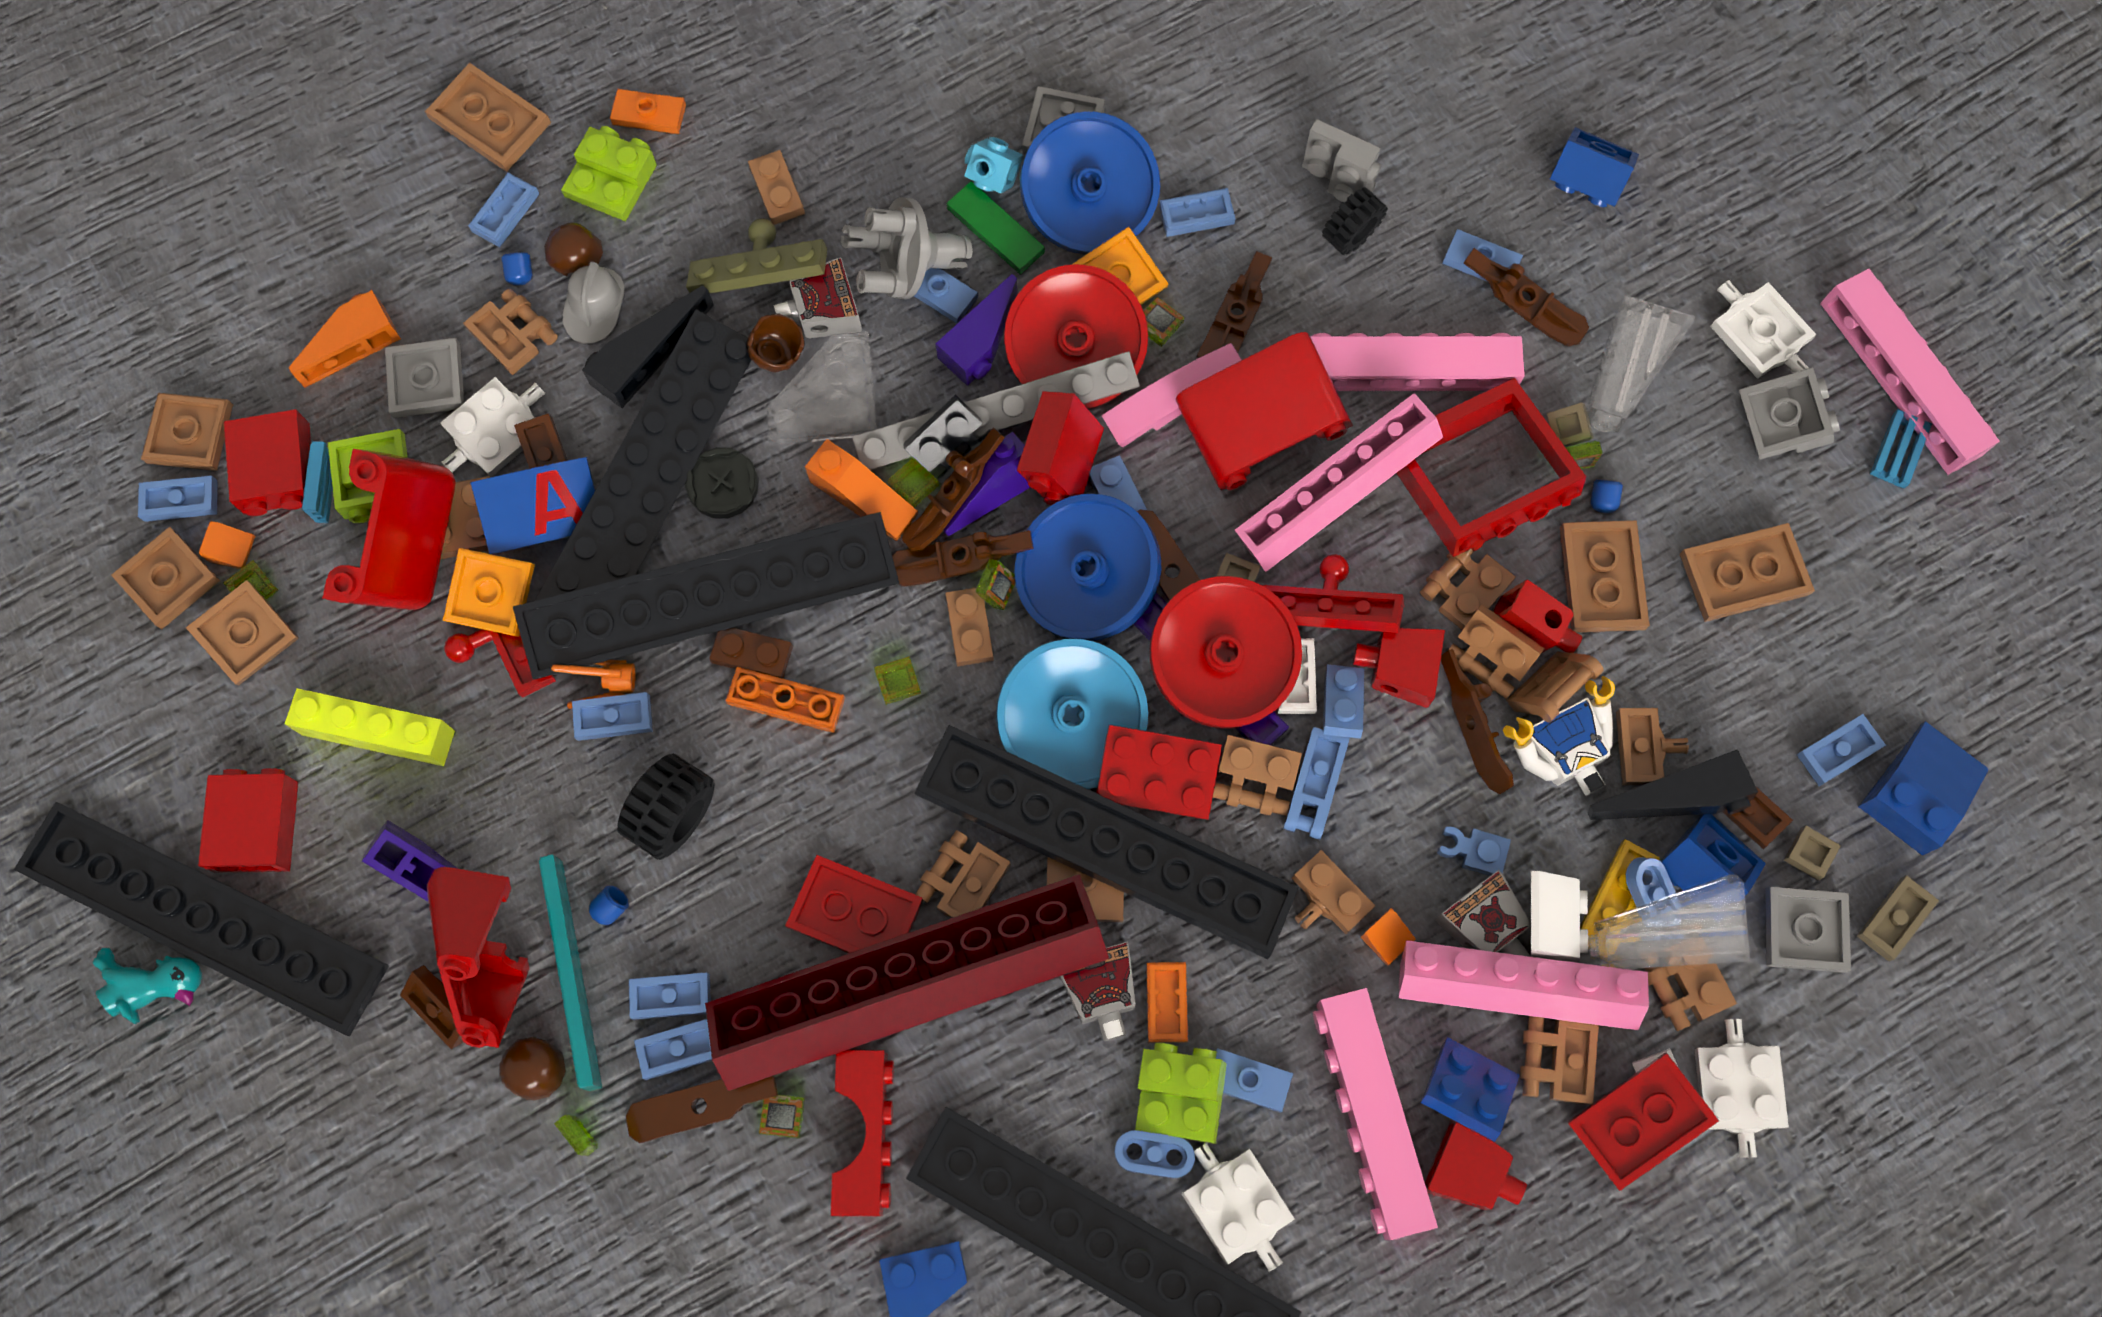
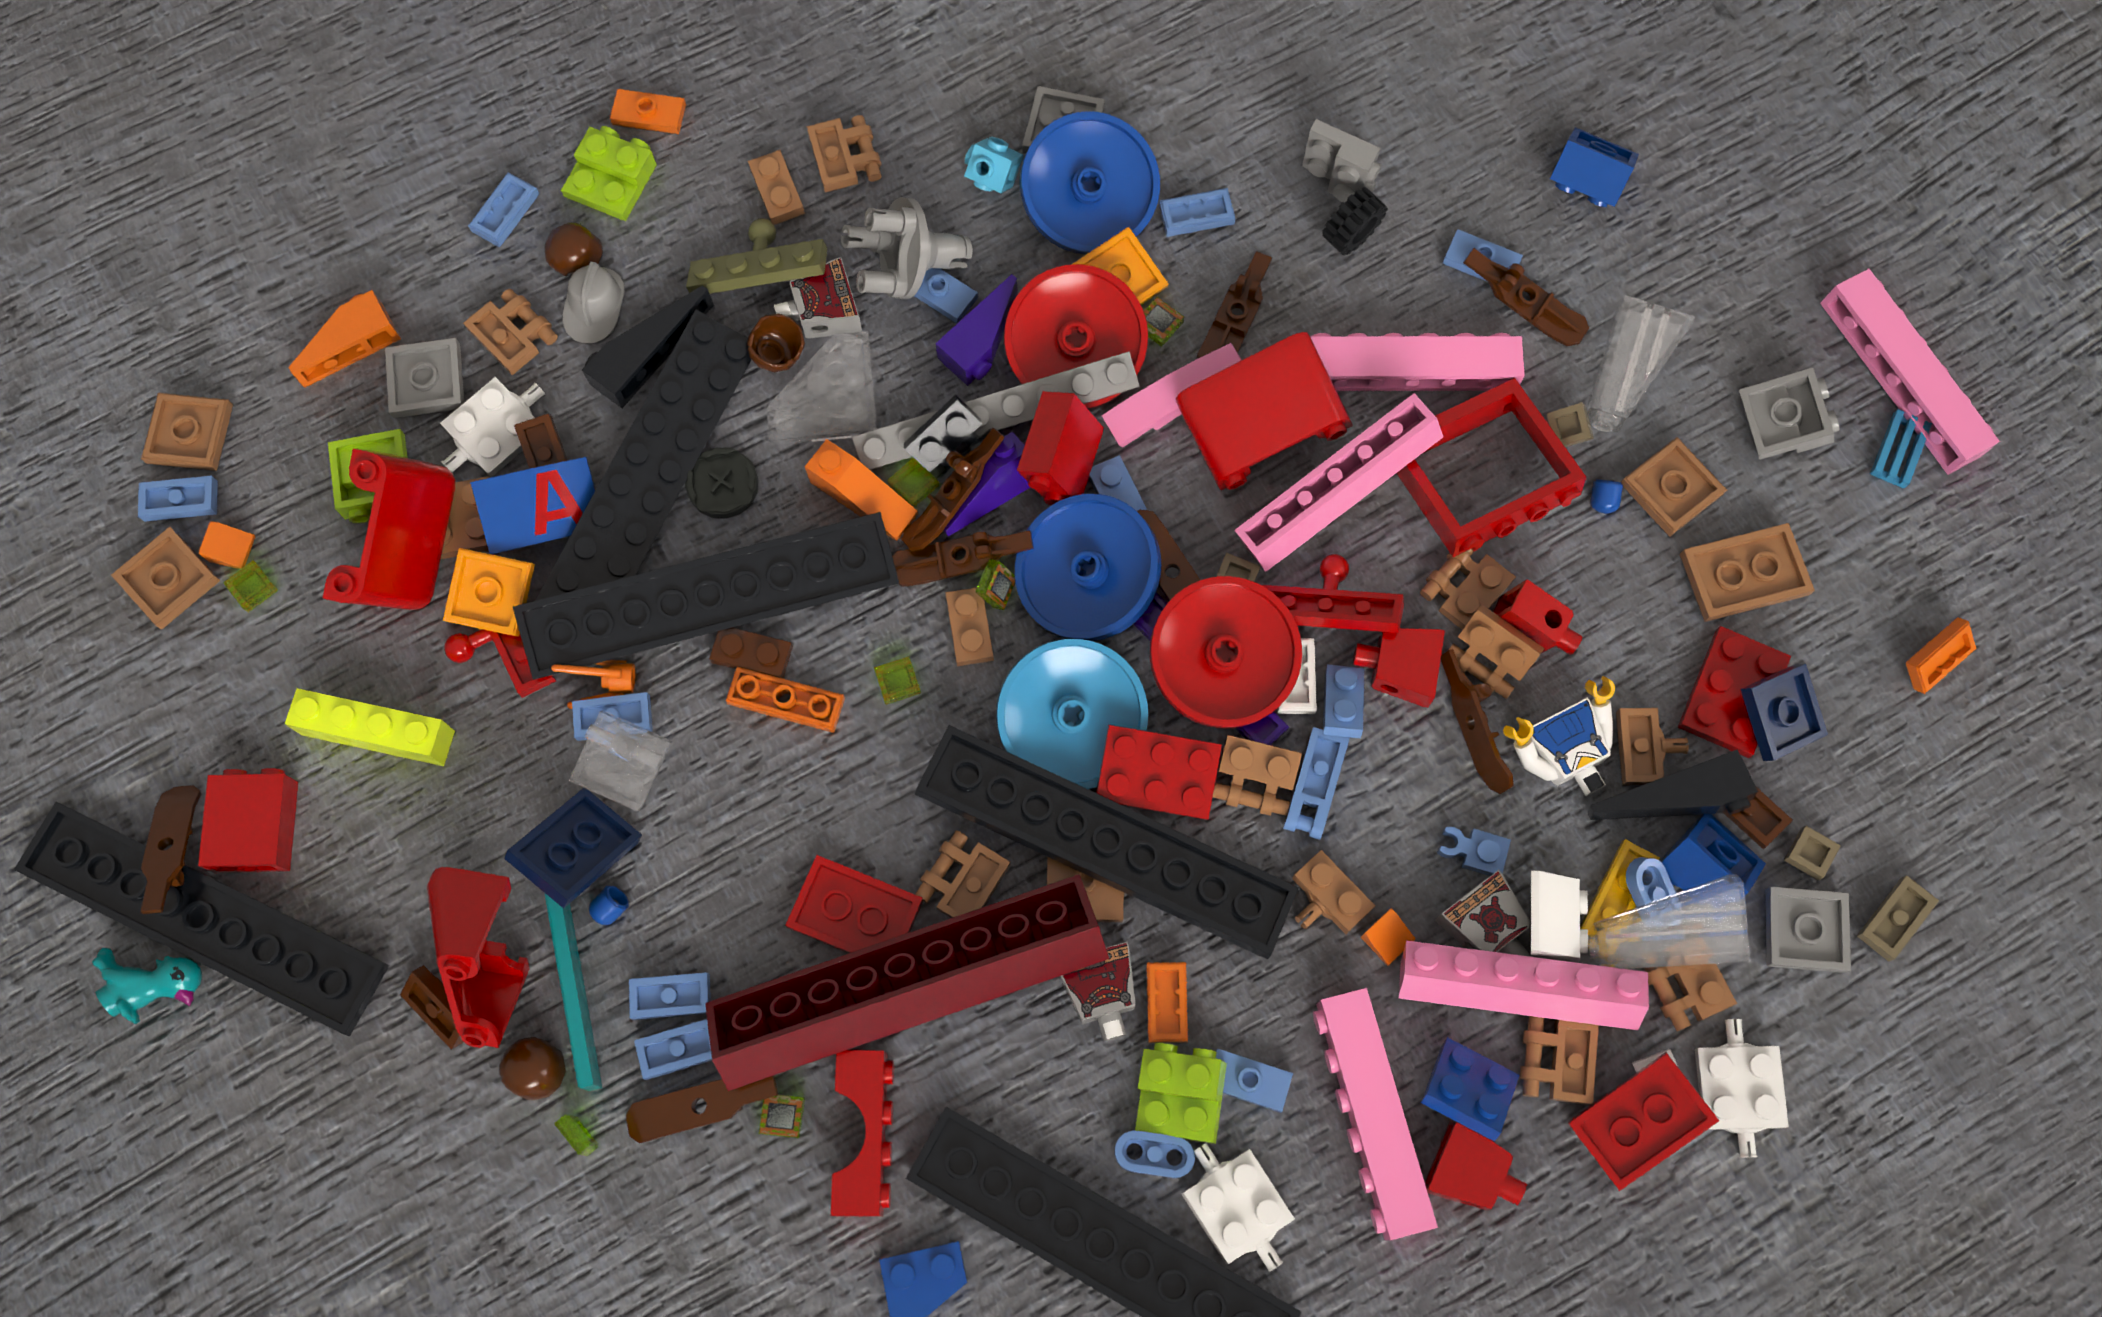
medium nougat plate [186,580,299,686] -> none
red brick [224,409,311,516] -> none
dark azure tile [302,441,333,523] -> none
dark purple slope [362,820,458,902] -> none
medium nougat plate [425,63,551,172] -> none
blue piece [501,252,533,286] -> none
black tyre [617,753,715,860] -> none
green tile [946,181,1045,275] -> none
medium nougat plate [1506,651,1604,722] -> none
medium nougat plate [1560,520,1650,632] -> none
clear neon green tile [1565,441,1603,469] -> none
white plate [1710,280,1816,379] -> none
medium blue plate [1797,714,1886,786] -> none
blue slope [1858,721,1989,855] -> none
none -> reddish brown piece [141,785,201,914]
none -> dark blue plate [504,787,642,909]
none -> clear plate [569,710,672,812]
none -> medium nougat plate [807,115,882,193]
none -> medium nougat plate [1621,437,1727,537]
none -> red plate [1677,626,1791,758]
none -> dark blue plate [1740,663,1828,761]
none -> orange plate [1906,617,1976,694]

